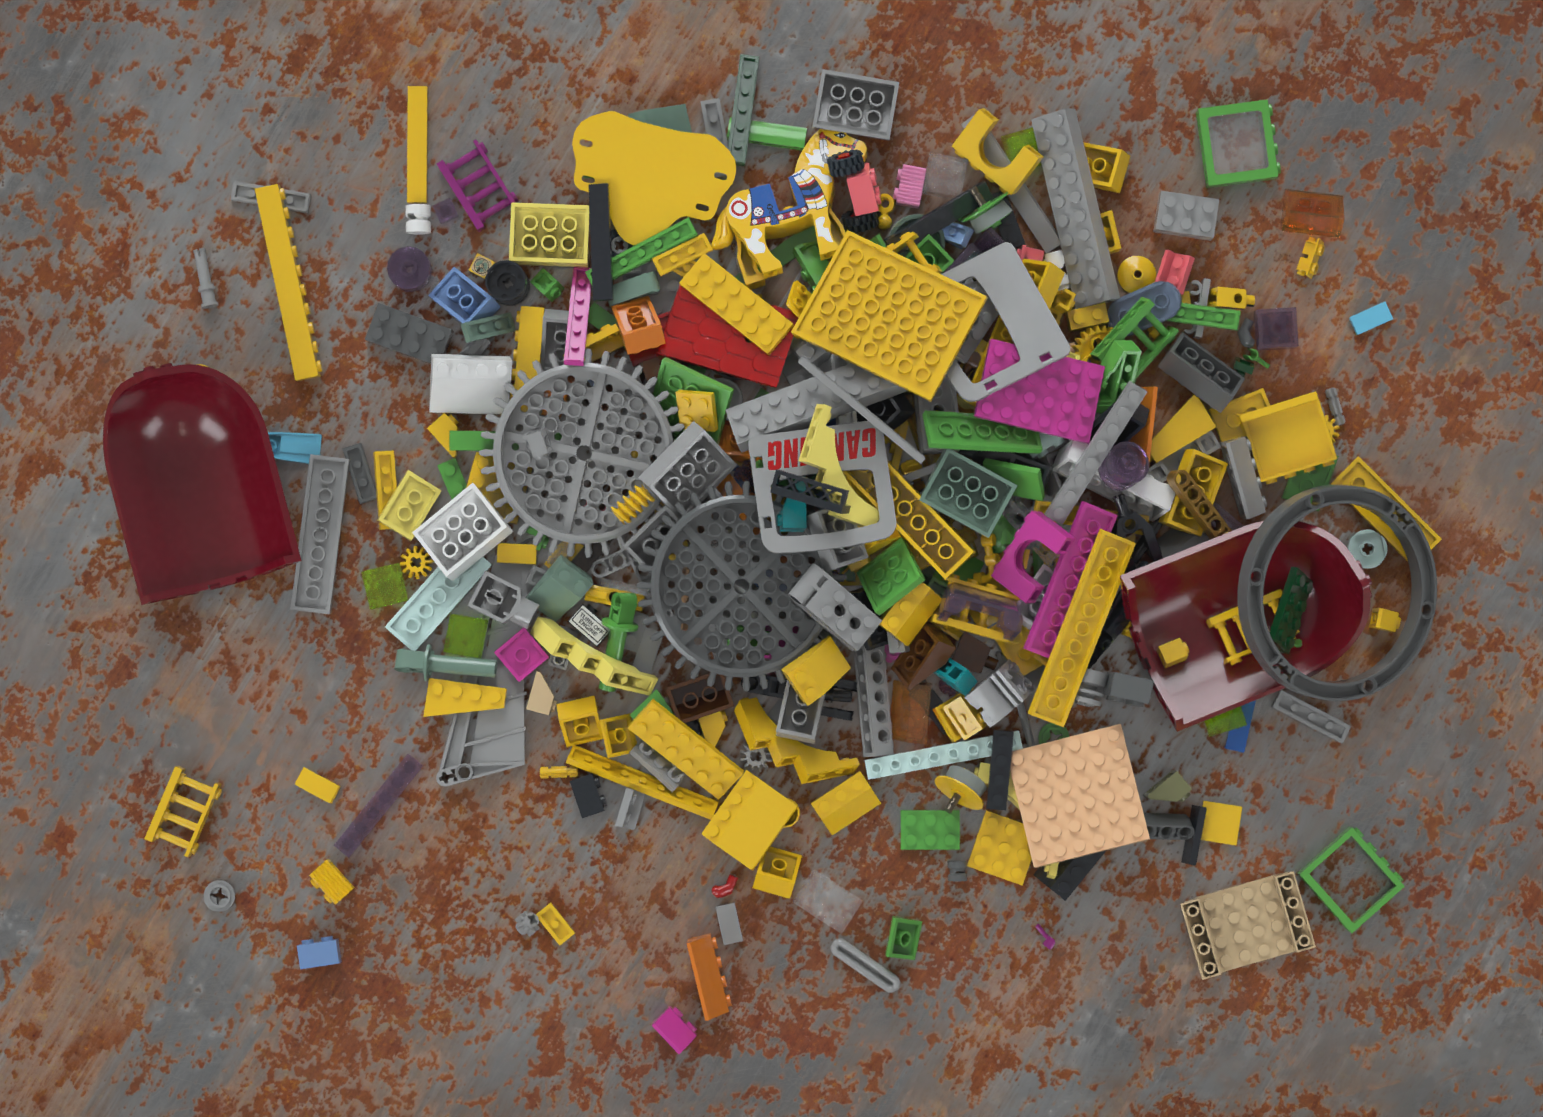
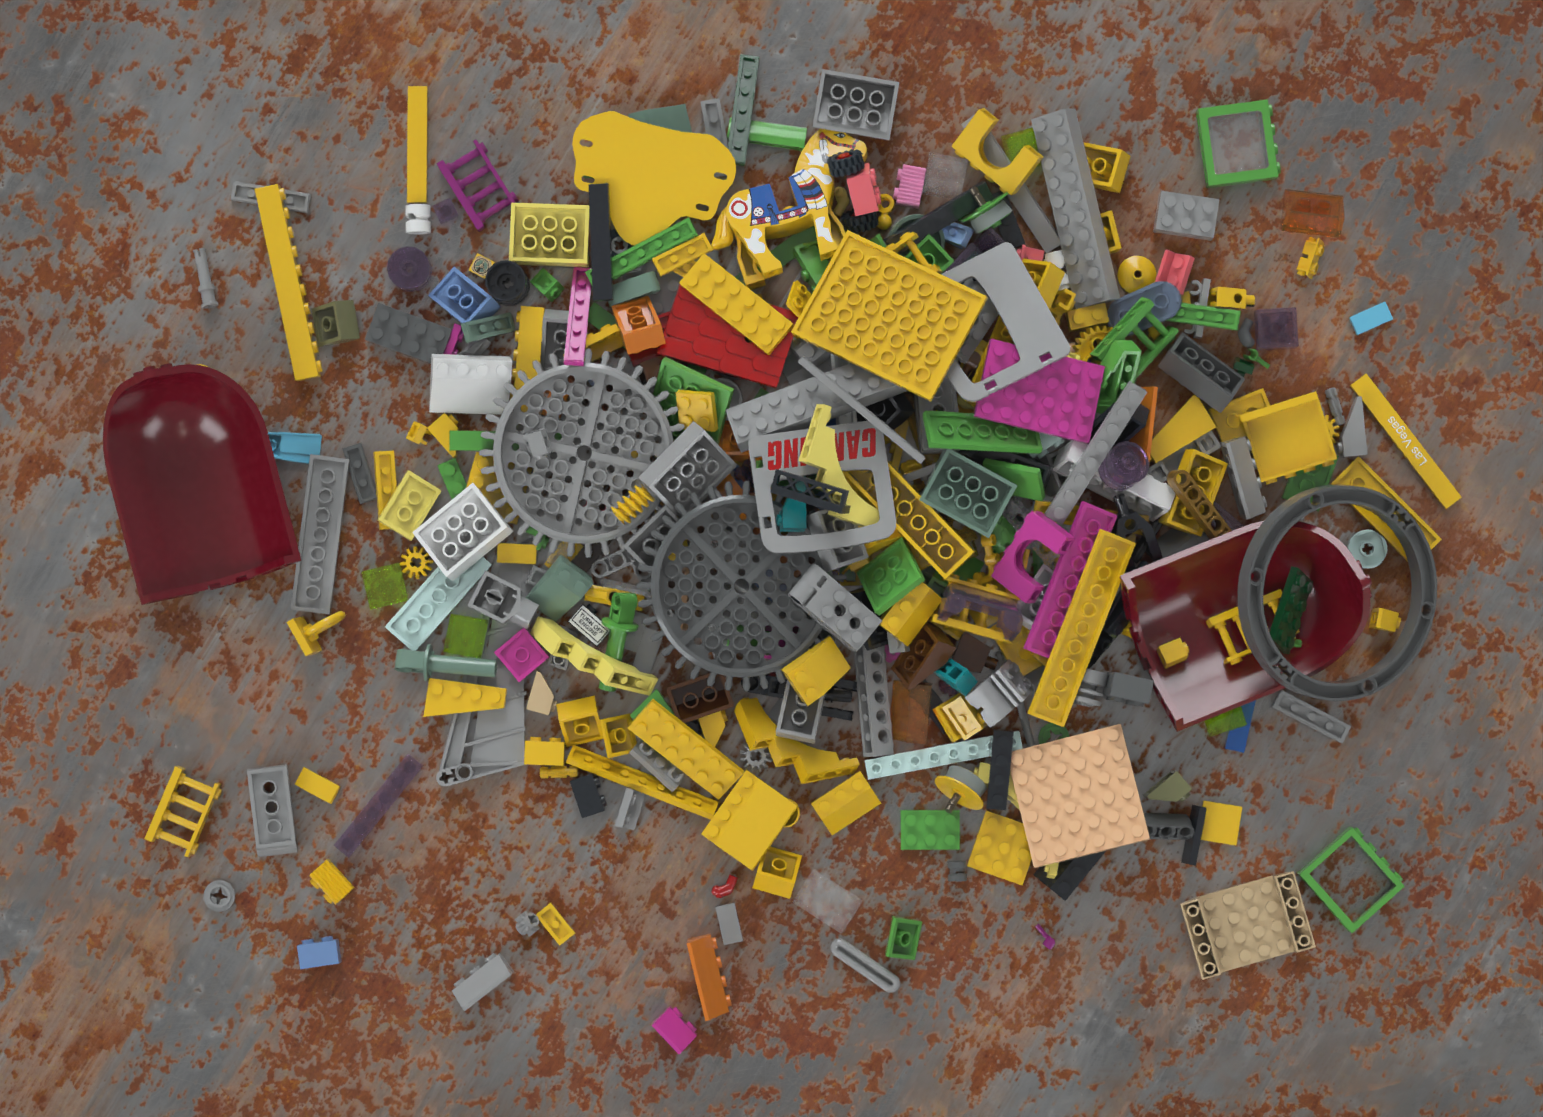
none -> light grey hinge [247,764,298,857]
none -> yellow tile [287,611,346,656]
none -> olive slope [311,300,360,347]
none -> yellow tile [406,421,432,445]
none -> dark pink plate [444,323,464,355]
none -> light grey slope [452,953,514,1011]
none -> yellow brick [524,737,565,766]
none -> light yellow arm [833,186,850,217]
none -> light grey slope [1337,396,1368,458]
none -> yellow tile [1350,373,1462,509]

